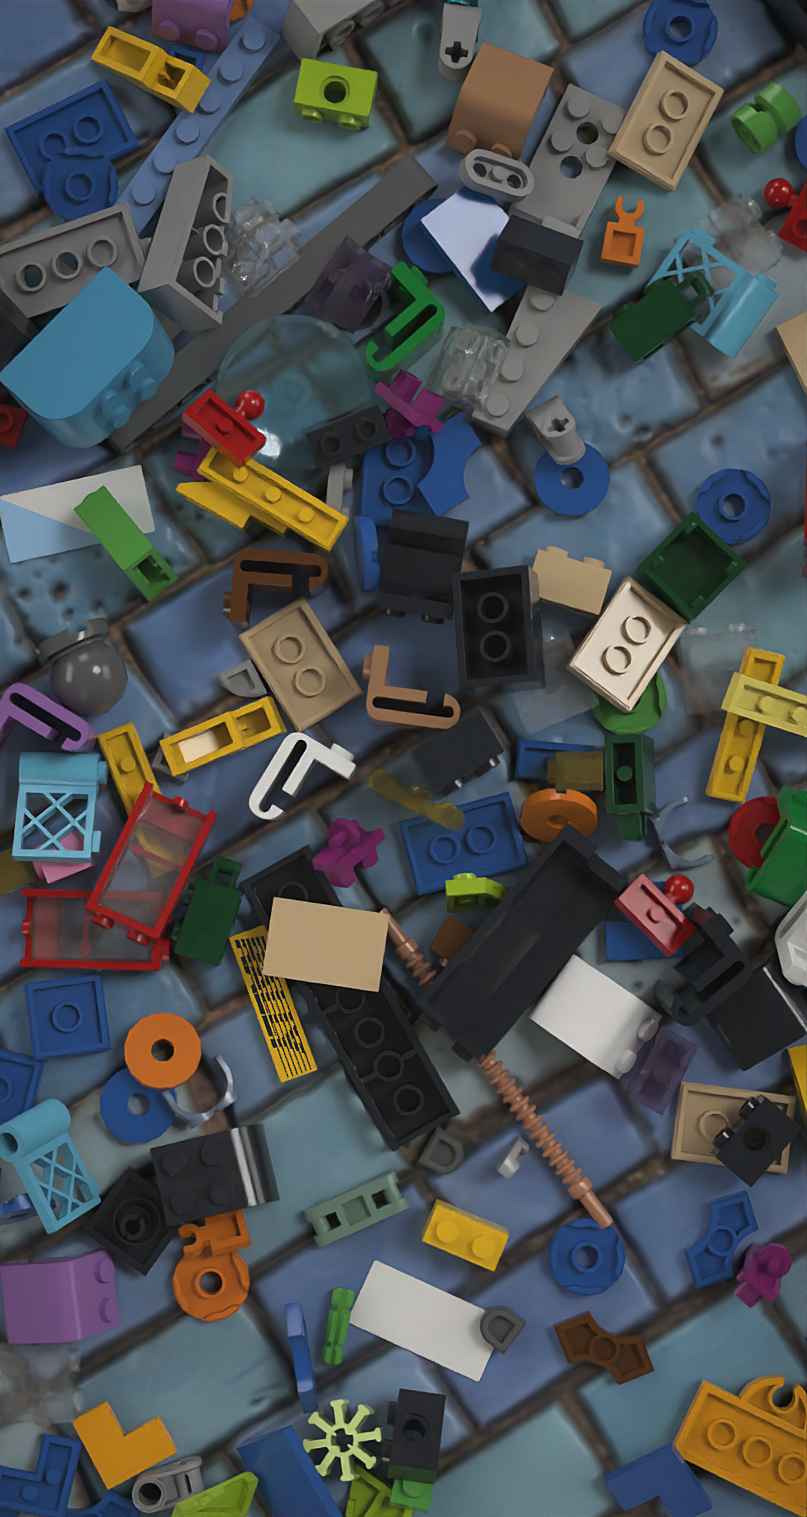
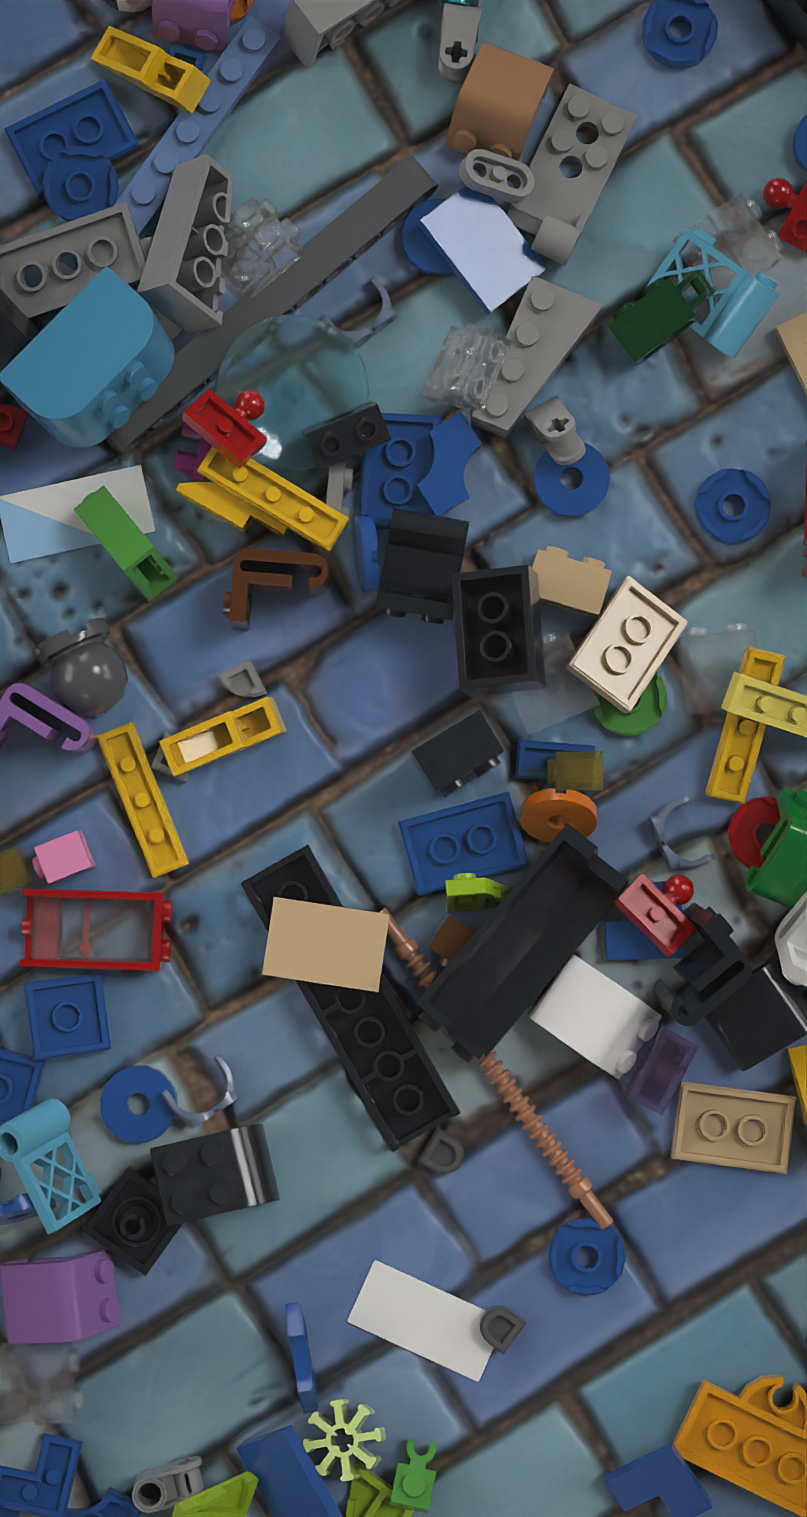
medium azure piece [12,751,108,863] -> none
light orange tile [71,1400,178,1490] -> none
clear door [85,781,217,947] -> none
orange tile [124,1013,201,1091] -> none
dark green brick [170,855,244,966] -> none
orange tile [172,1246,251,1322] -> none
orange plate [178,1210,251,1258] -> none
yellow tile [229,925,318,1083] -> none
tan tile [238,596,364,733] -> none
white piece [249,732,357,821] -> none
lime brick [294,58,378,130] -> none
sand green plate [303,1170,410,1247] -> none
clear purple brick [304,235,393,334] -> none
magenta hips [312,818,385,888] -> none
bright green axle [320,1287,355,1365] -> none
medium nougat piece [362,644,460,733] -> none
green piece [366,261,445,385] -> none
clear yellow plate [367,769,465,831] -> none
magenta hips [374,369,445,439] -> none
black brick [381,1388,446,1484] -> none
yellow brick [421,1198,509,1272] -> none
black brick [490,215,584,296] -> none
light grey tile [496,1136,530,1179] -> none
reddish brown tile [553,1310,655,1385] -> none
orange plate [600,196,645,269] -> none
dark green brick [604,733,656,843] -> none
tan tile [607,51,725,192] -> none
dark green container [634,511,748,624] -> none
blue tile [684,1190,759,1289] -> none
black brick [710,1094,802,1187] -> none
bright green wheel [729,82,803,155] -> none
magenta hips [734,1242,792,1308] -> none

